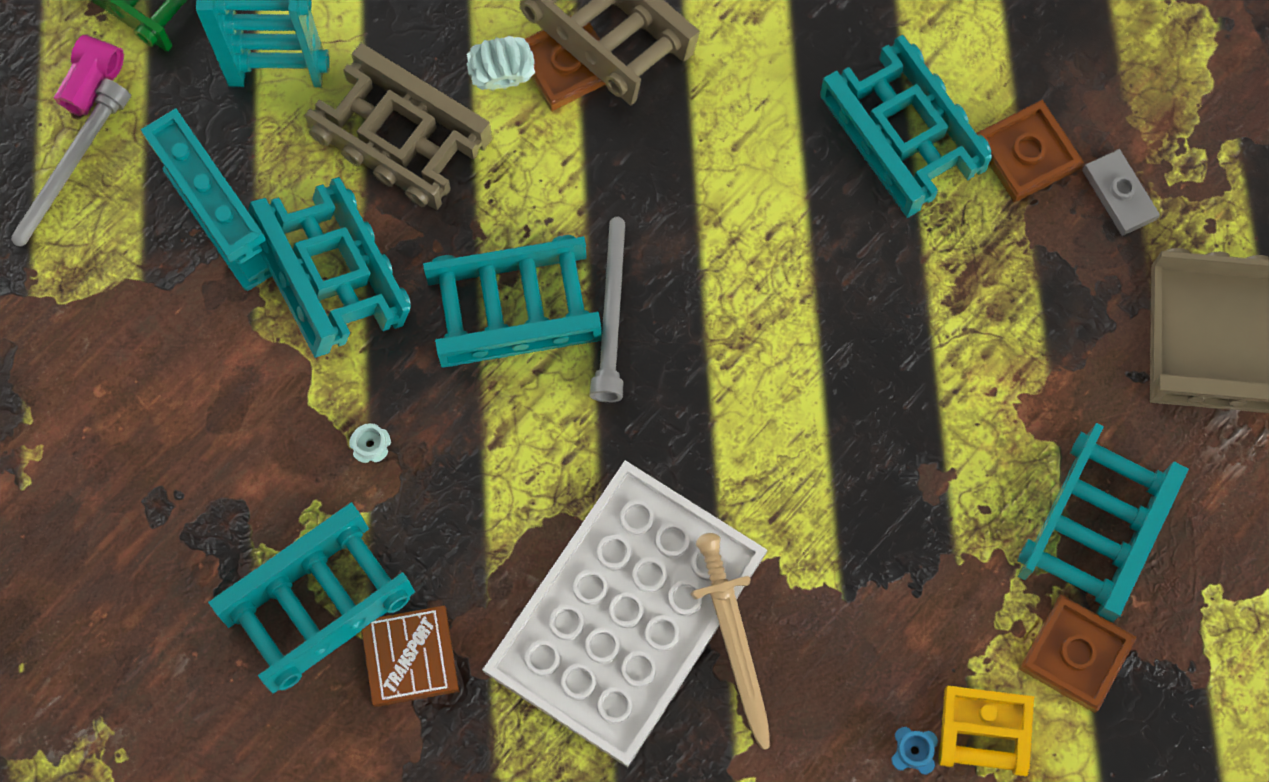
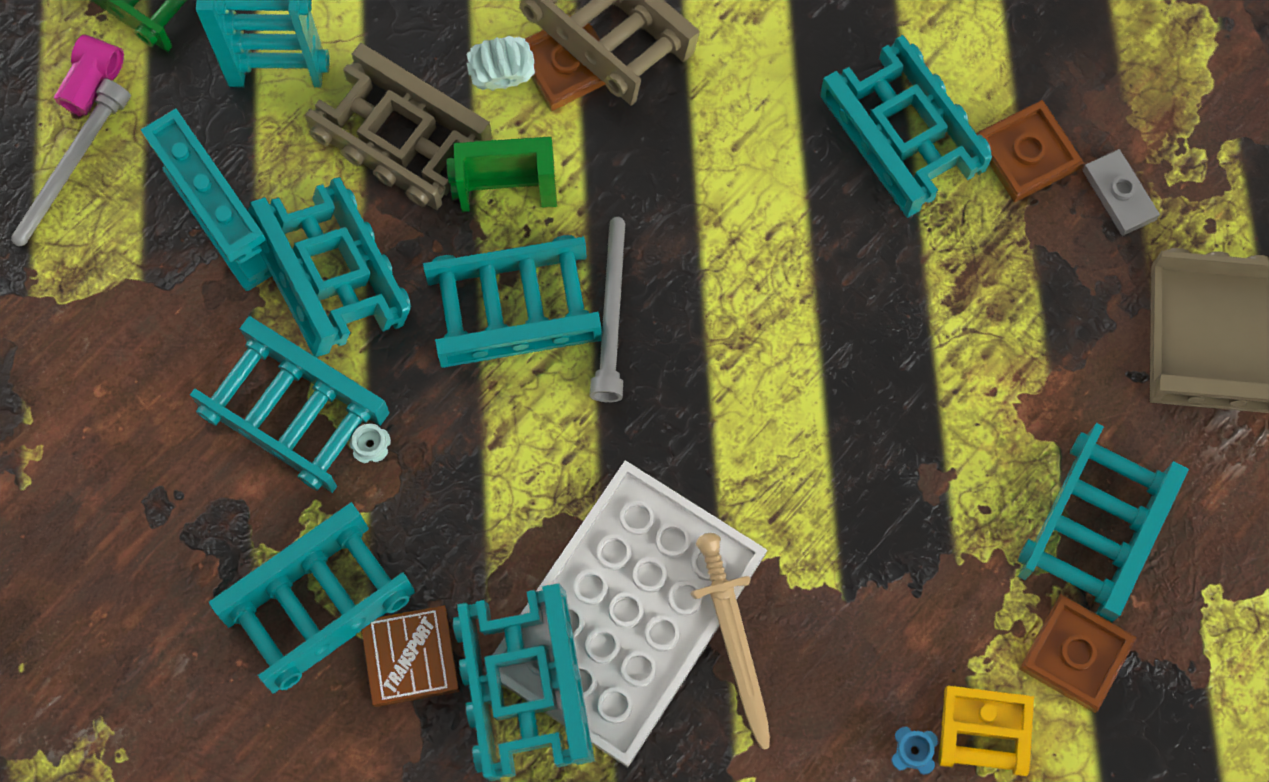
none -> teal fence [190,316,389,493]
none -> green panel [447,136,557,212]
none -> teal fence [453,583,595,781]

